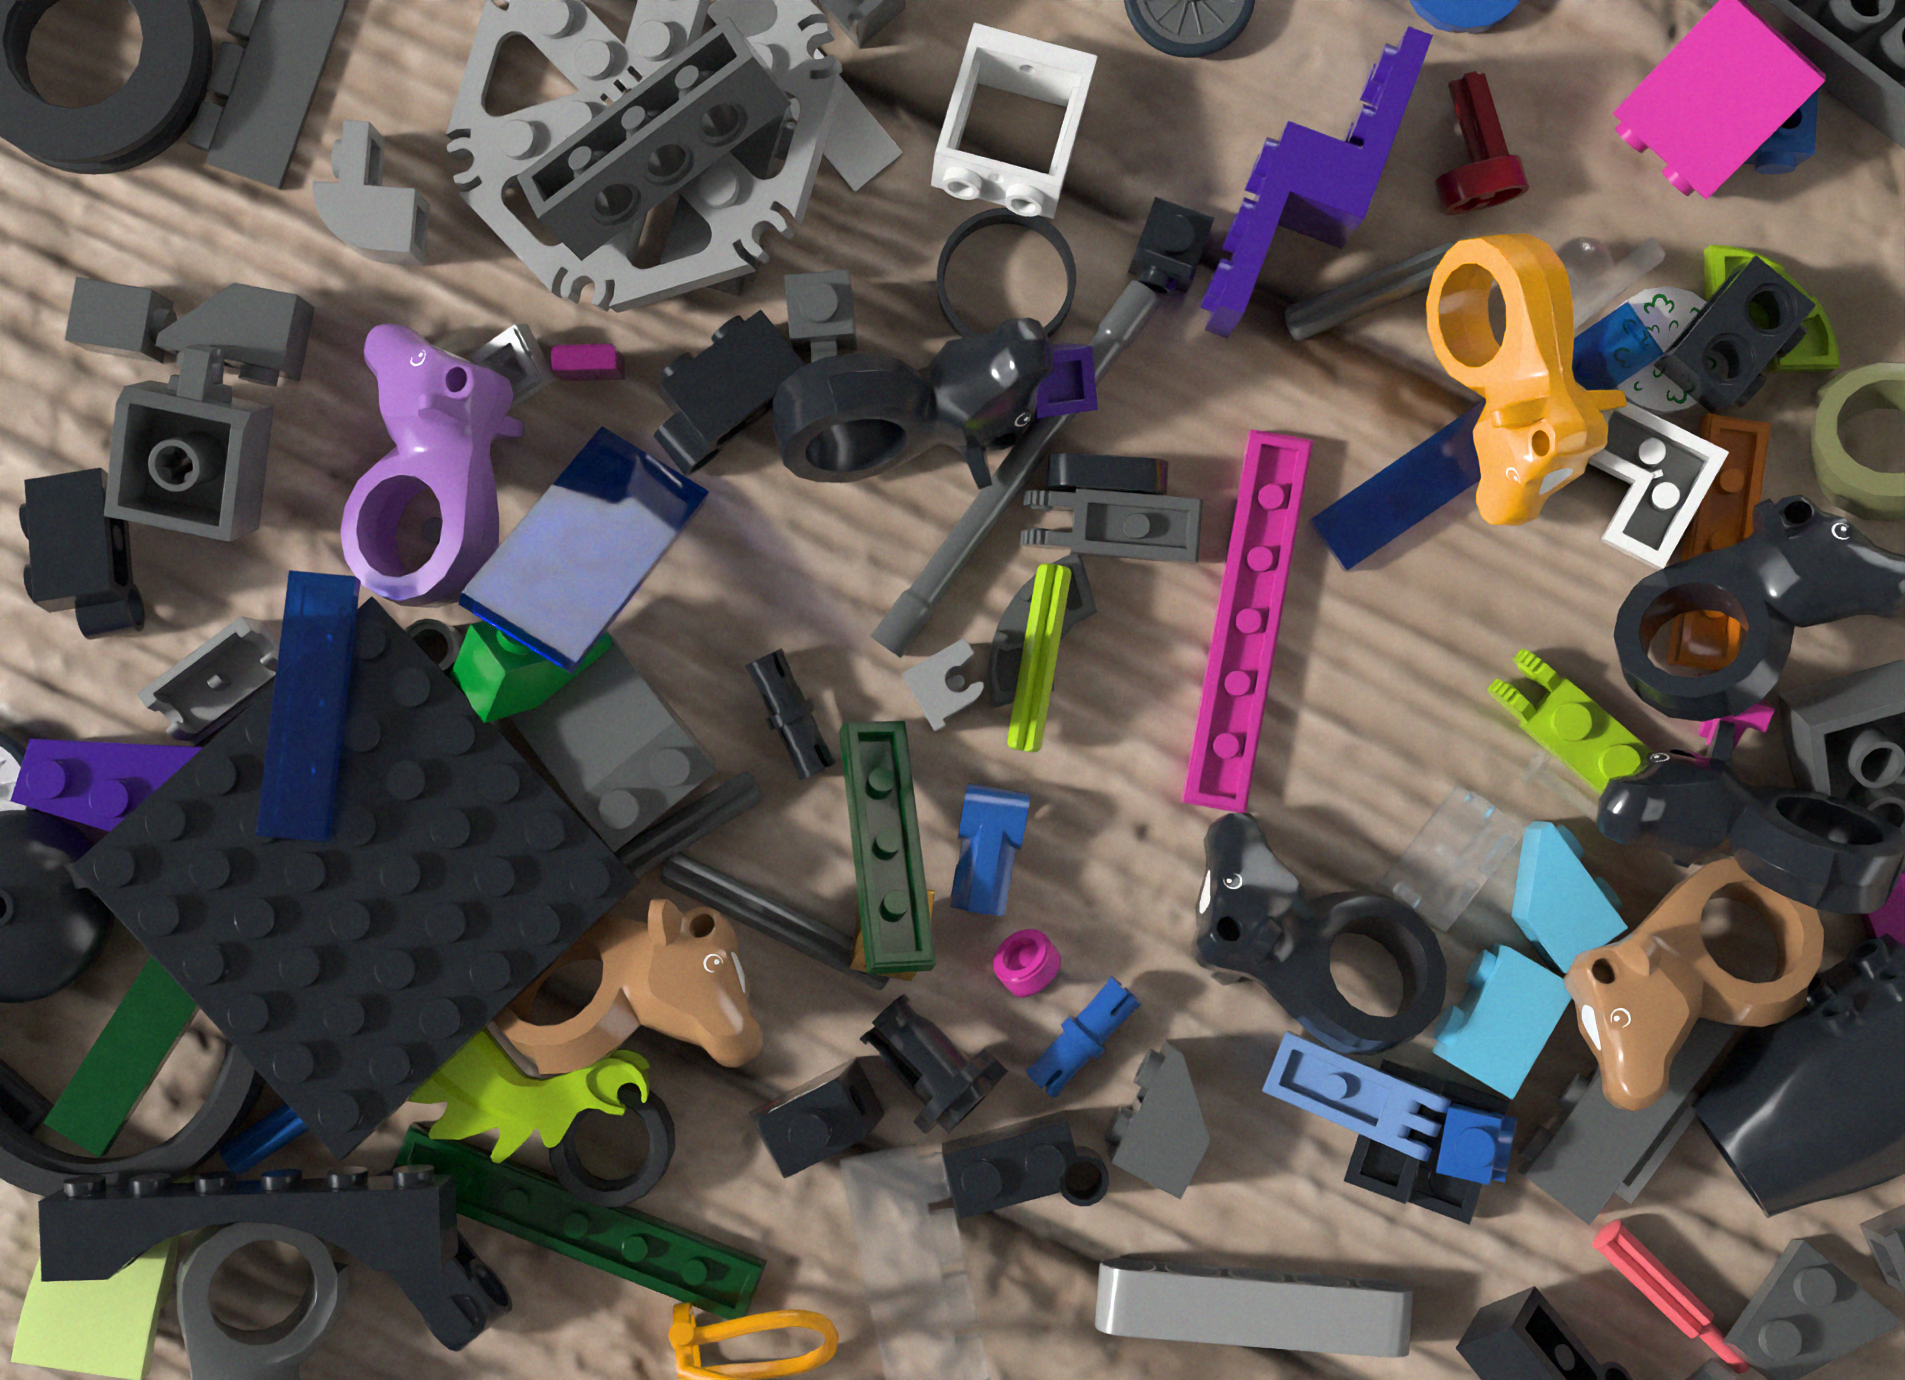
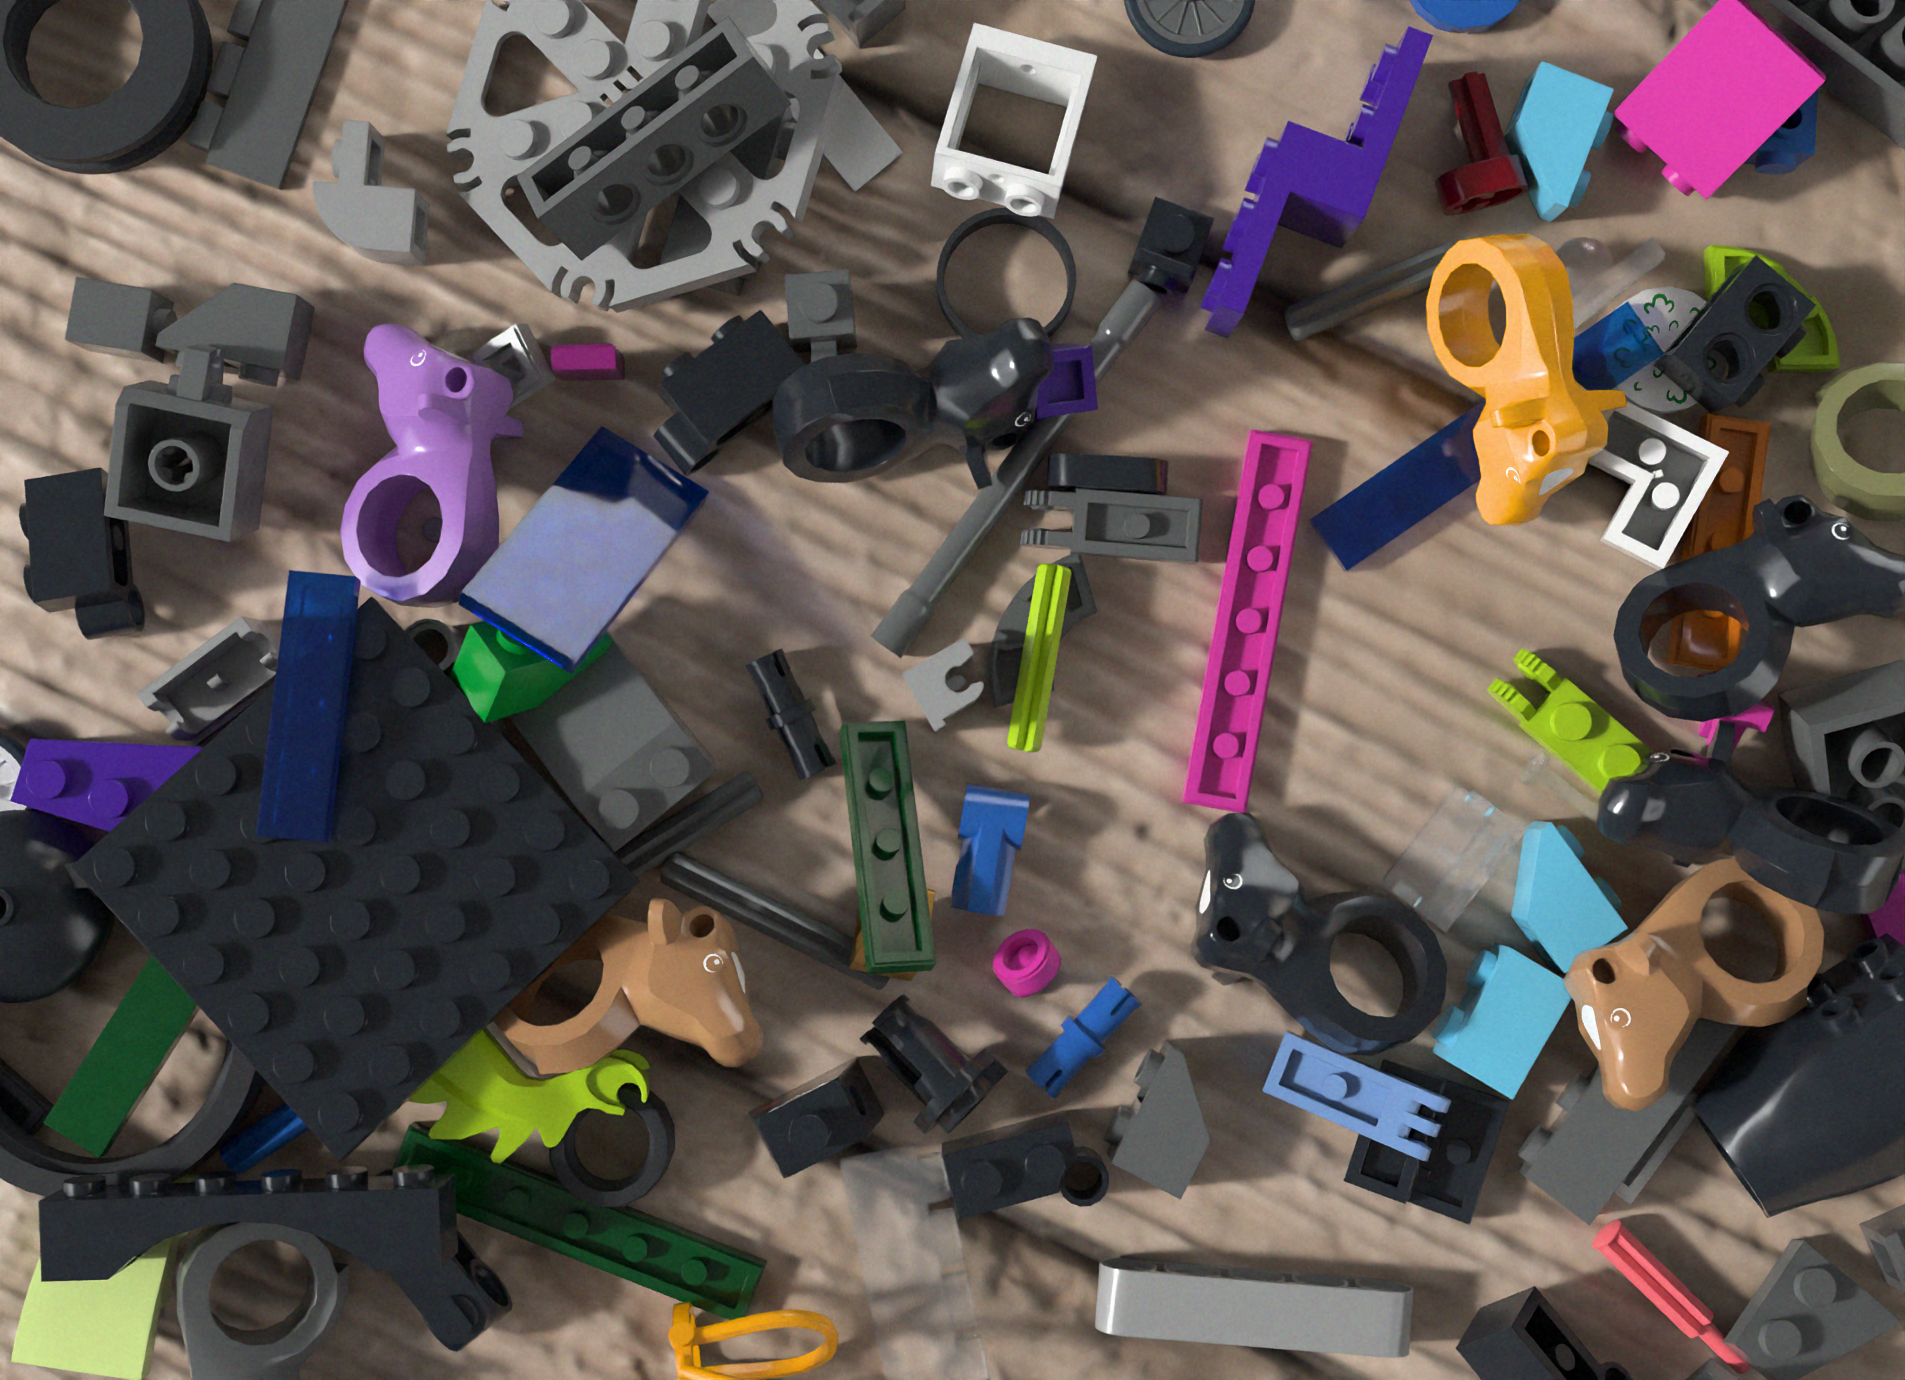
blue brick [1436,1103,1518,1185] -> none
none -> medium azure slope [1504,61,1614,222]

